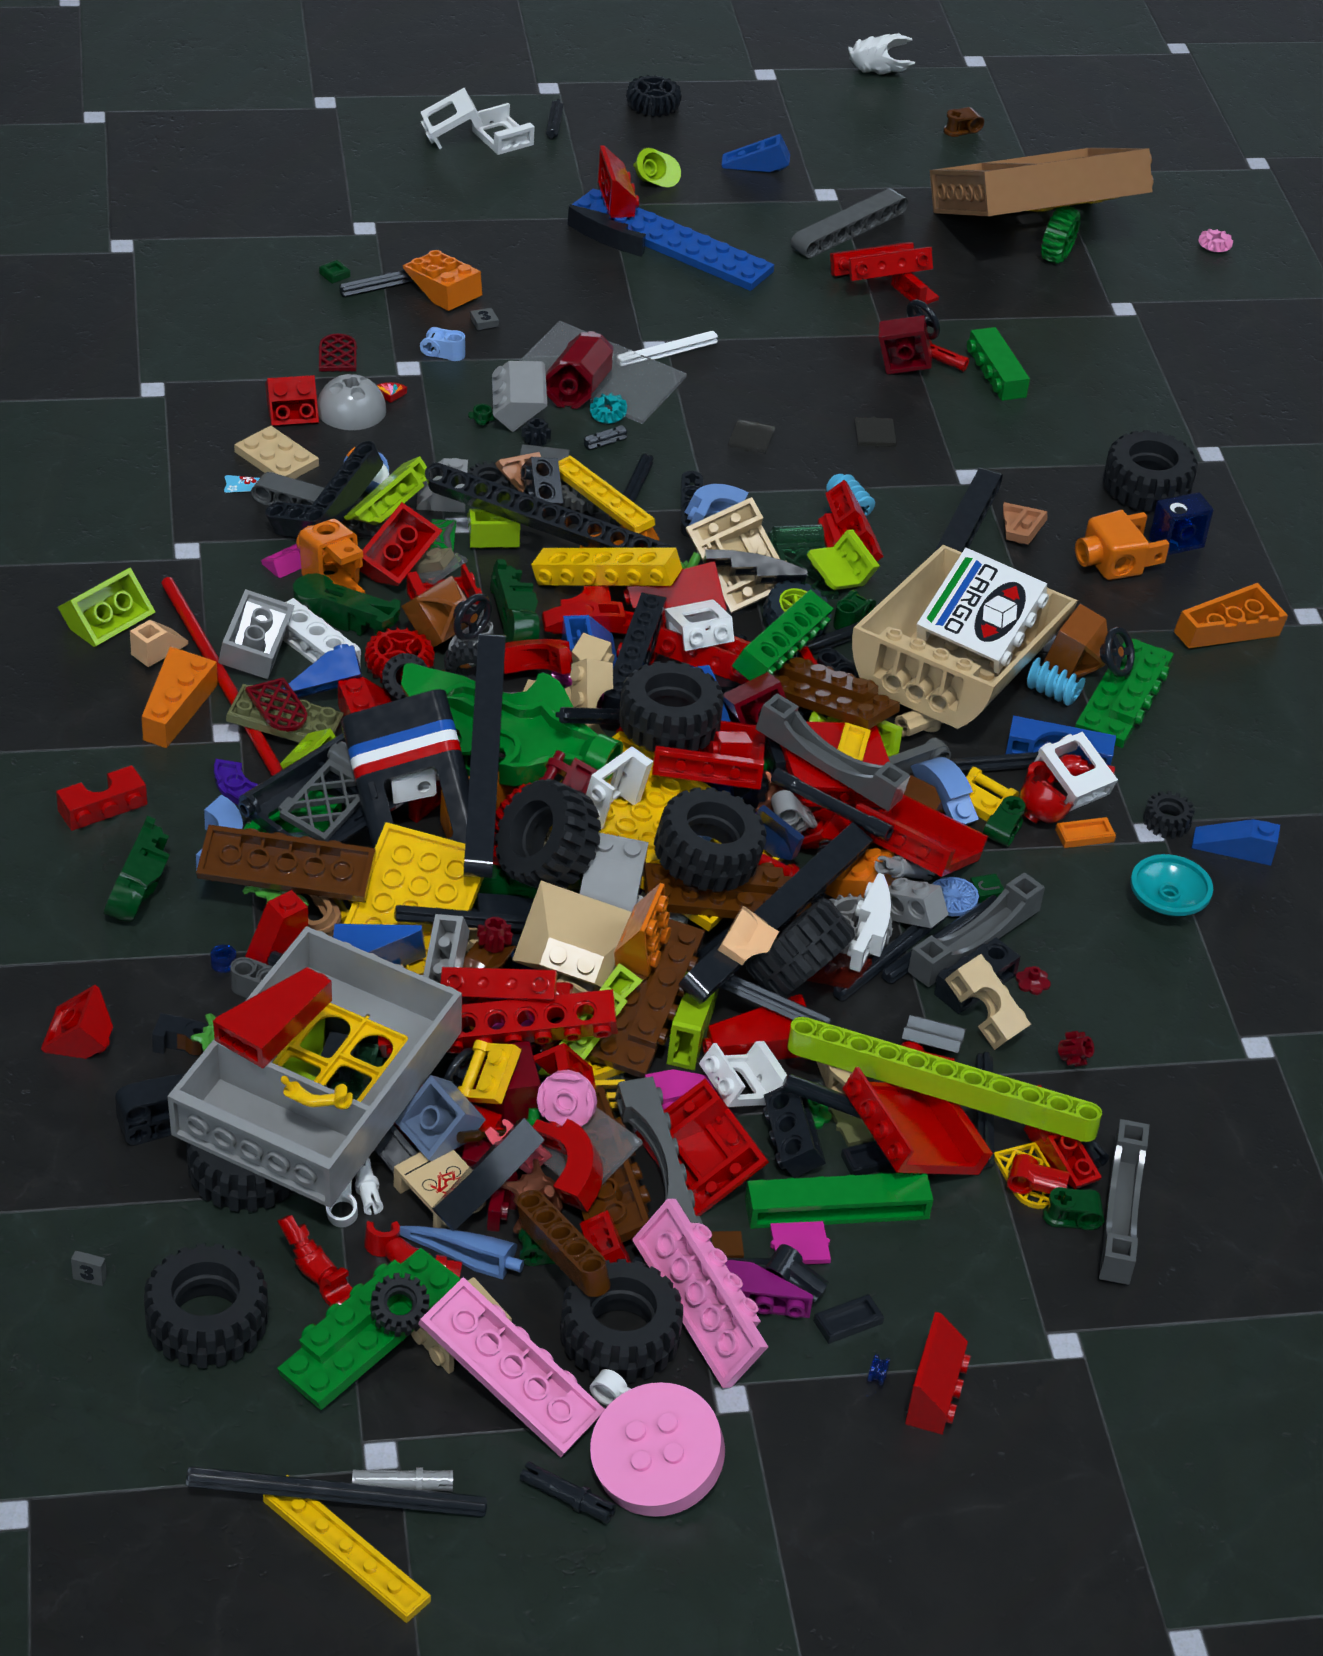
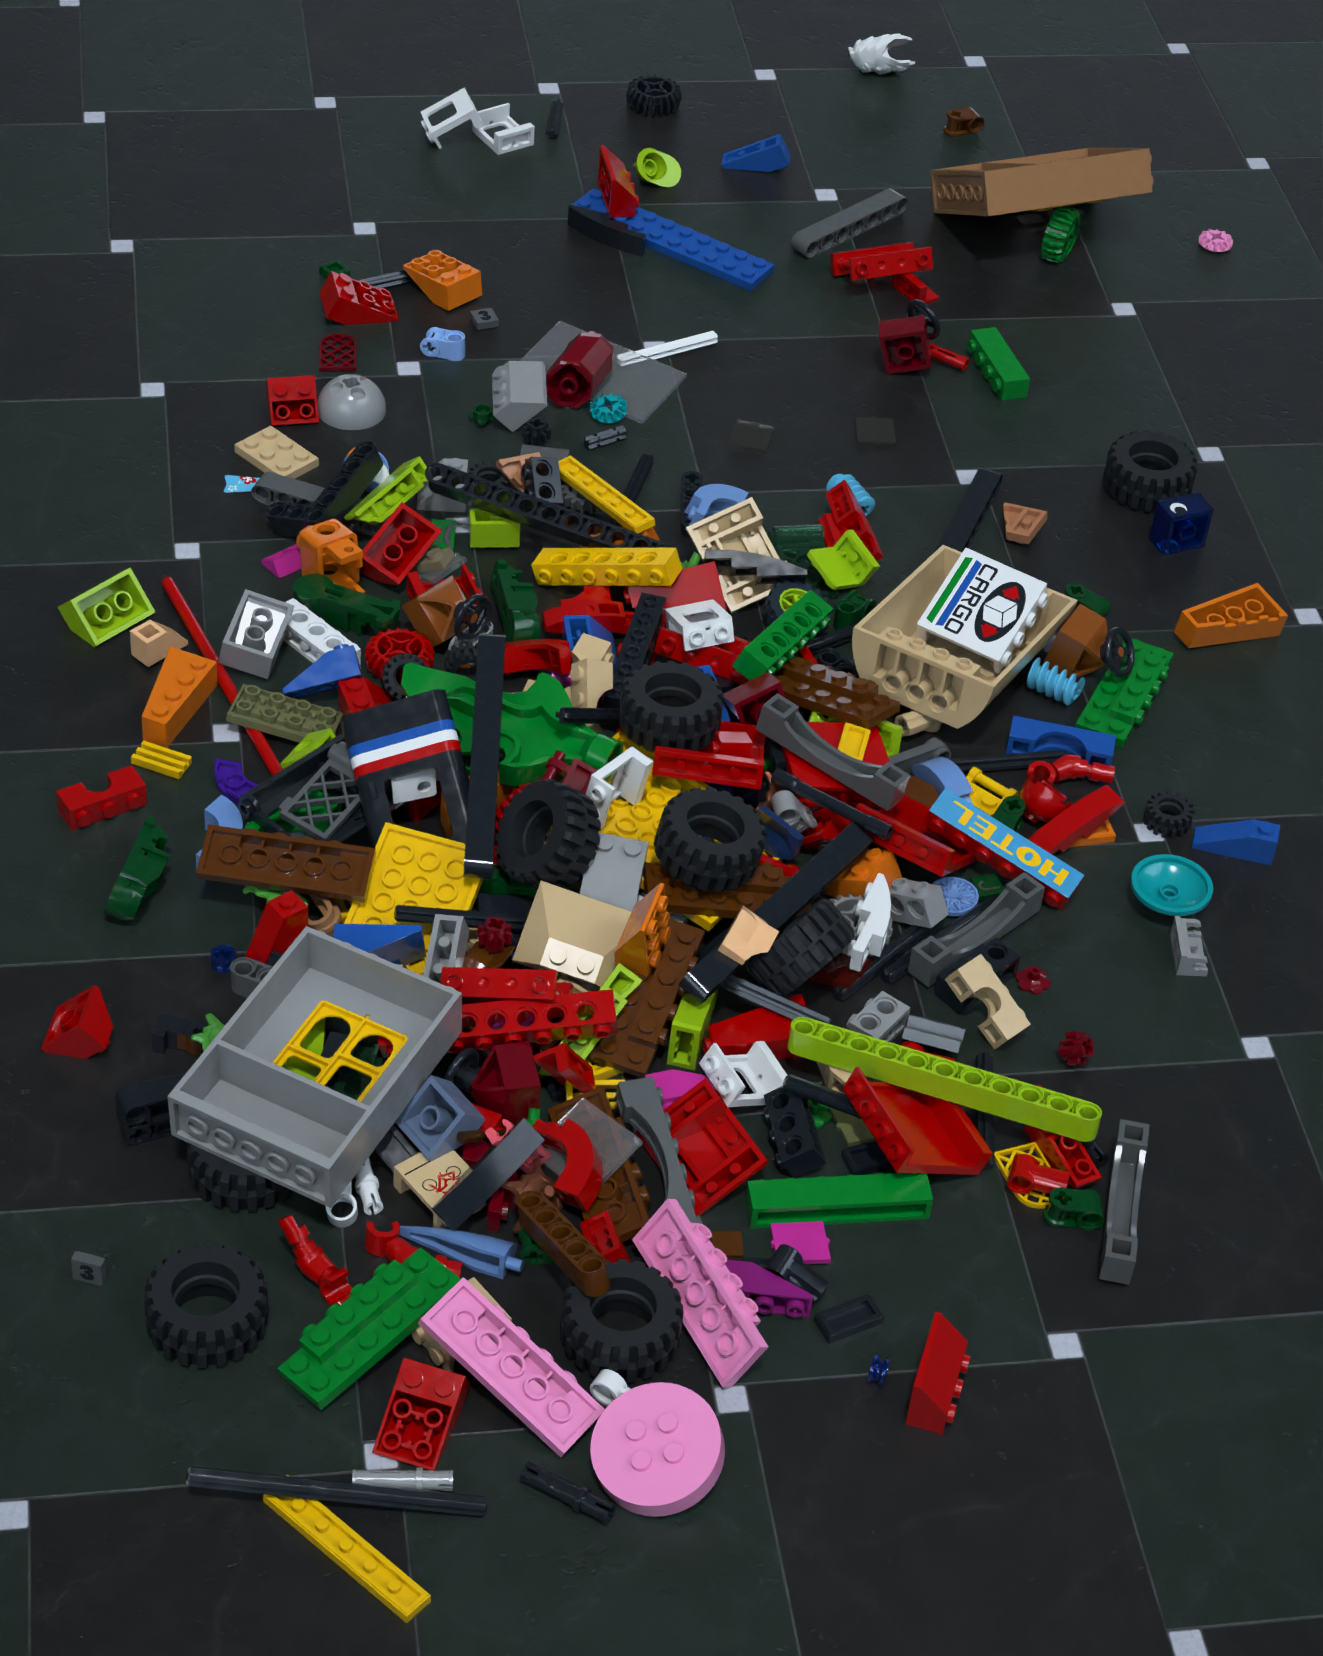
red slope [213,967,332,1069] -> none
dark red window [245,677,307,732] -> none
yellow piece [281,1076,353,1109] -> none
black tyre [370,1273,430,1337] -> none
red tile [377,382,407,403] -> none
yellow plate [458,1040,521,1104] -> none
bright pink tile [537,1070,597,1127] -> none
light grey pin [874,856,935,881] -> none
white window [1034,732,1118,811] -> none
orange piece [1075,510,1170,580] -> none
none -> yellow tile [131,740,192,779]
none -> red slope [319,271,399,325]
none -> red slope [372,1358,470,1471]
none -> light grey brick [846,991,911,1042]
none -> brick [924,788,1084,911]
none -> red slope [1028,785,1125,855]
none -> dark green piece [1065,583,1111,618]
none -> light grey hinge [1170,916,1208,977]

